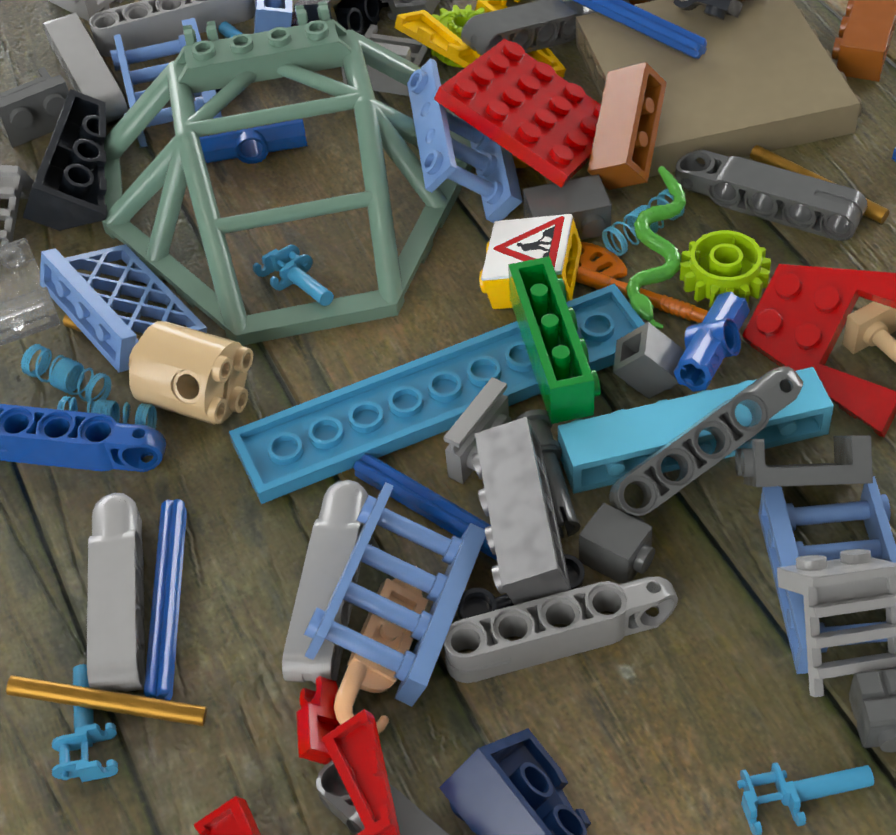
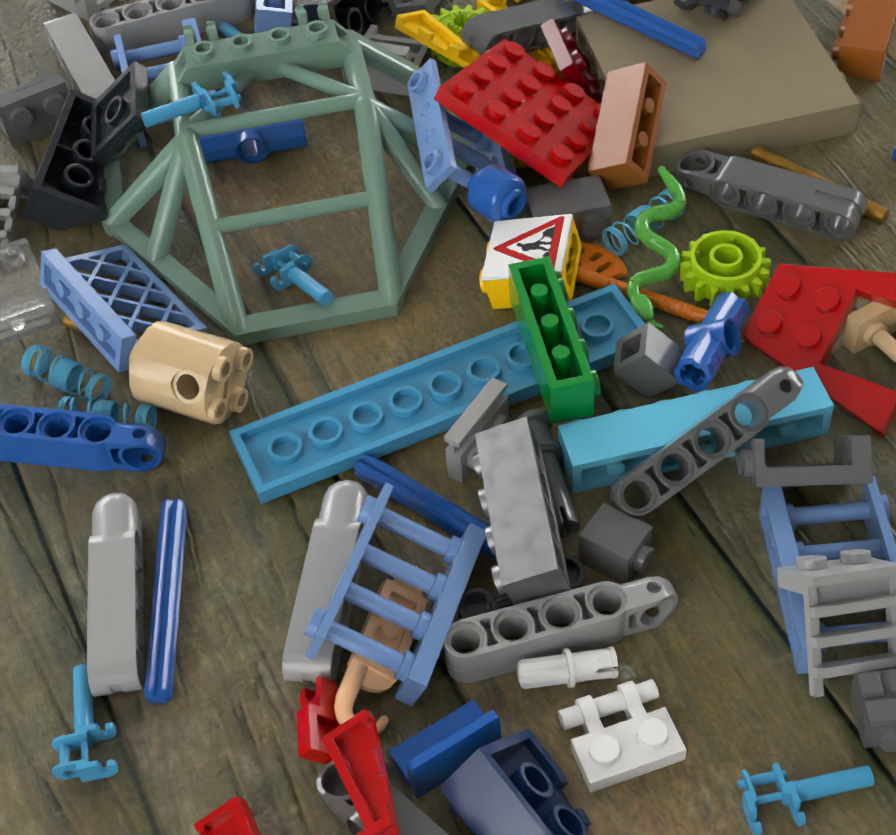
pearl gold bar [6,675,207,726] -> none
none -> black plate [91,61,149,164]
none -> dark azure piece [141,71,242,128]
none -> blue panel [388,699,502,799]
none -> blue head [468,164,527,222]
none -> white axle [517,646,618,689]
none -> dark red plate [540,18,601,102]
none -> white plate [558,679,687,793]

